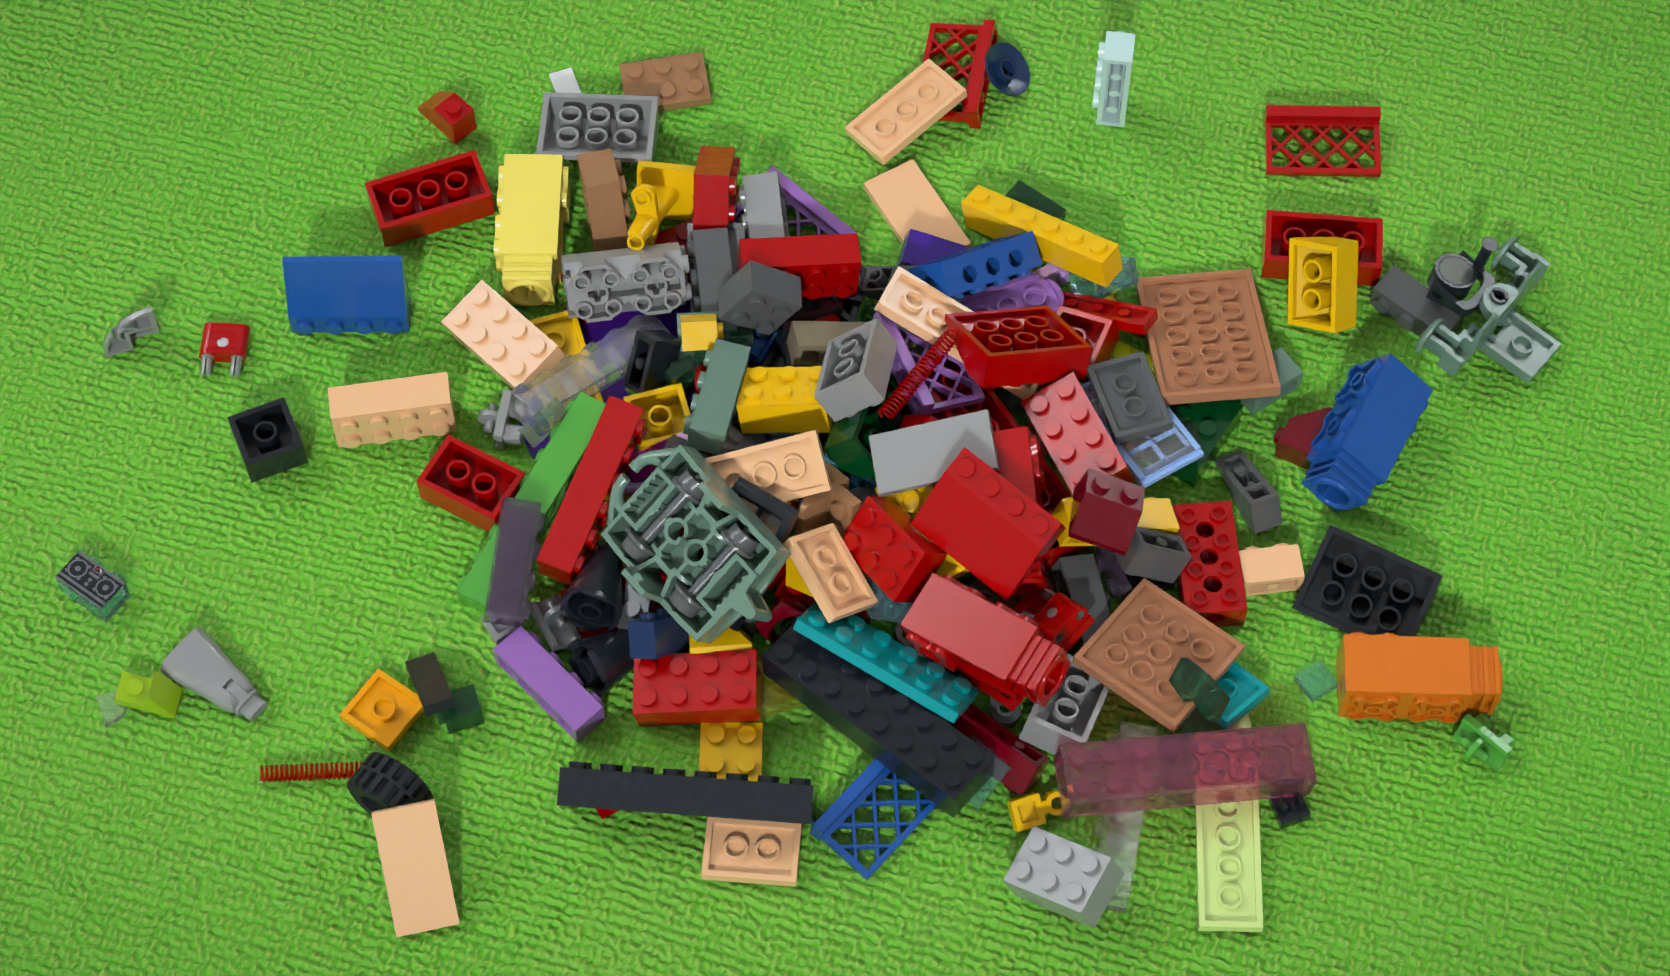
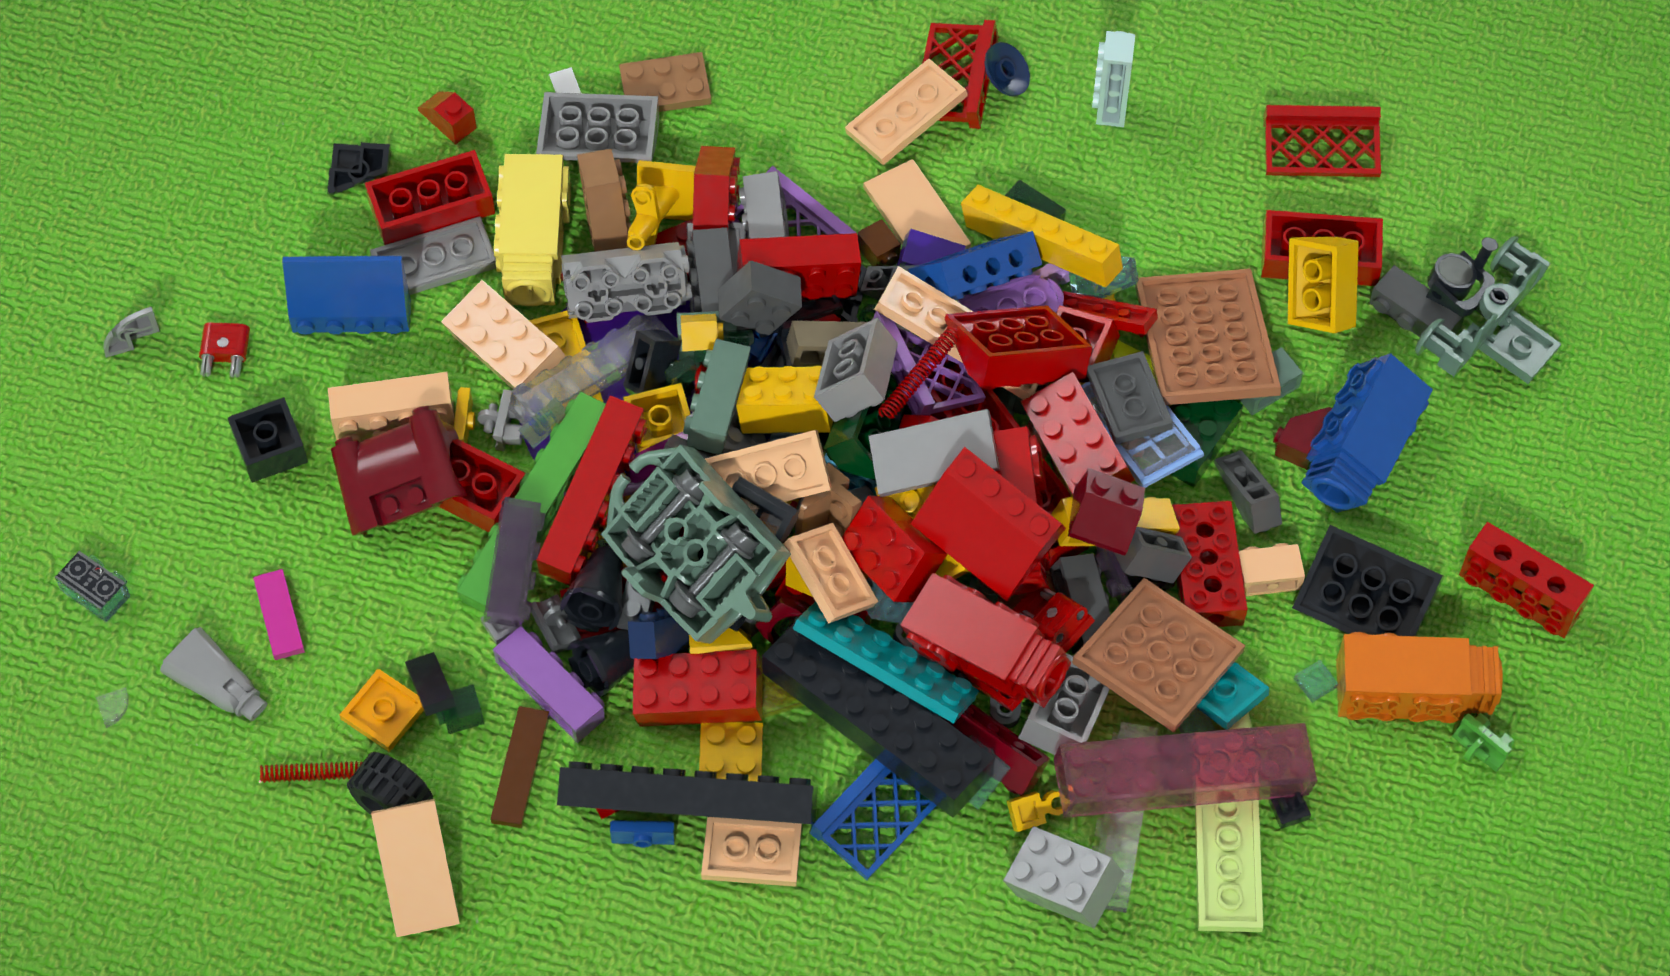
lime slope [114,671,183,719] -> none
clear green slope [1169,657,1230,723] -> none
none -> dark pink tile [253,569,305,660]
none -> black slope [327,142,392,195]
none -> dark red piece [331,406,466,536]
none -> light grey tile [370,216,496,295]
none -> yellow plate [453,387,475,444]
none -> reddish brown tile [490,706,550,829]
none -> blue plate [610,820,675,848]
none -> reddish brown brick [858,219,901,266]
none -> red brick [1459,521,1594,639]

